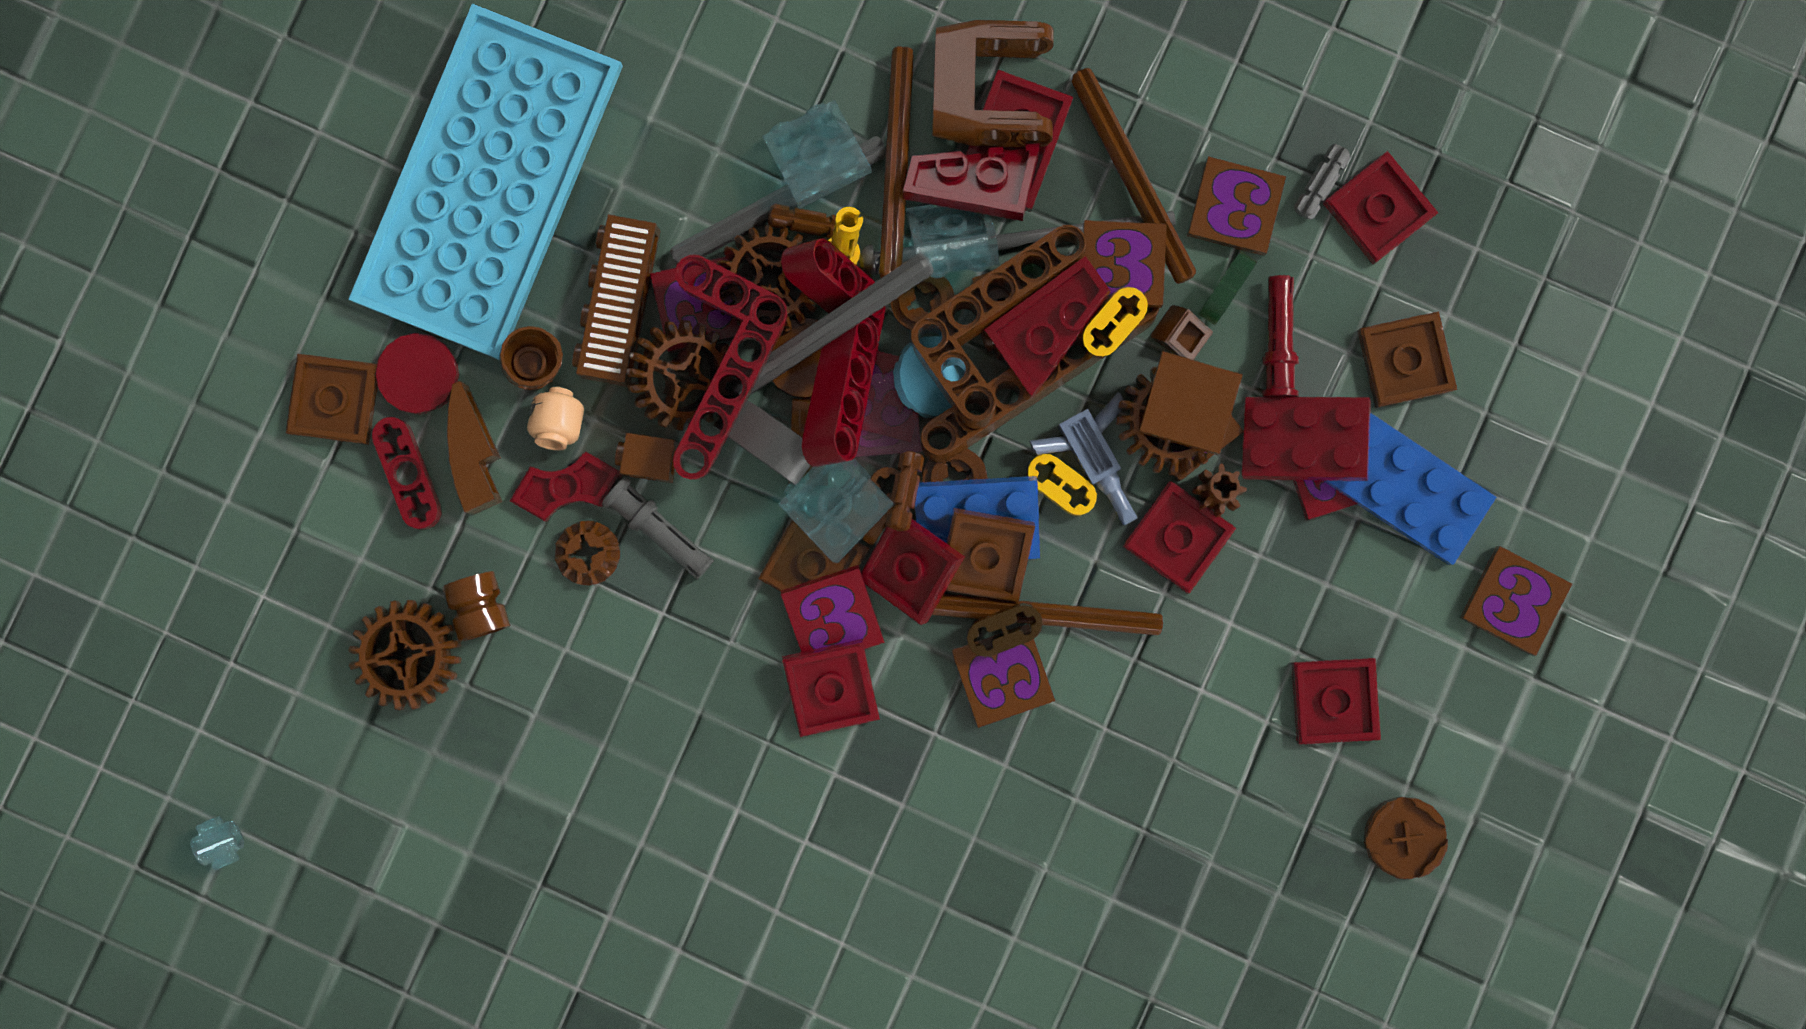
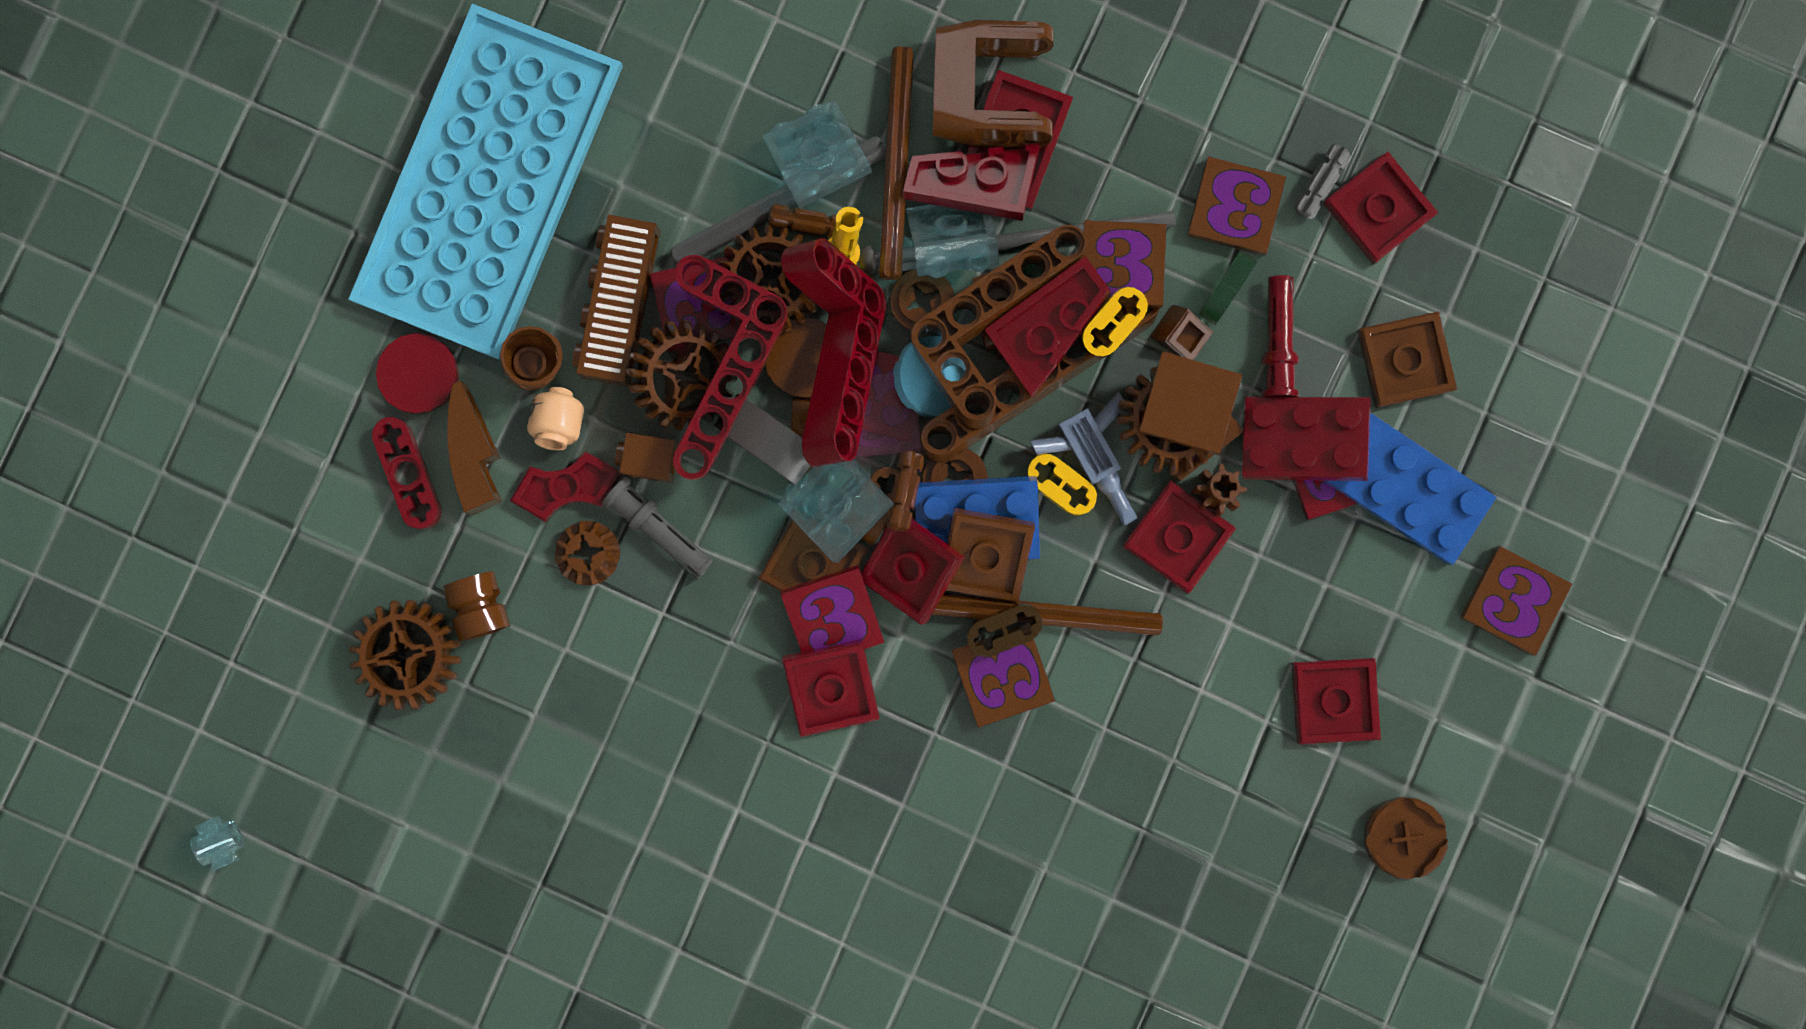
reddish brown tile [285,354,378,445] -> none
dark grey axle [732,253,934,396] -> none
reddish brown axle [1072,68,1196,284] -> none

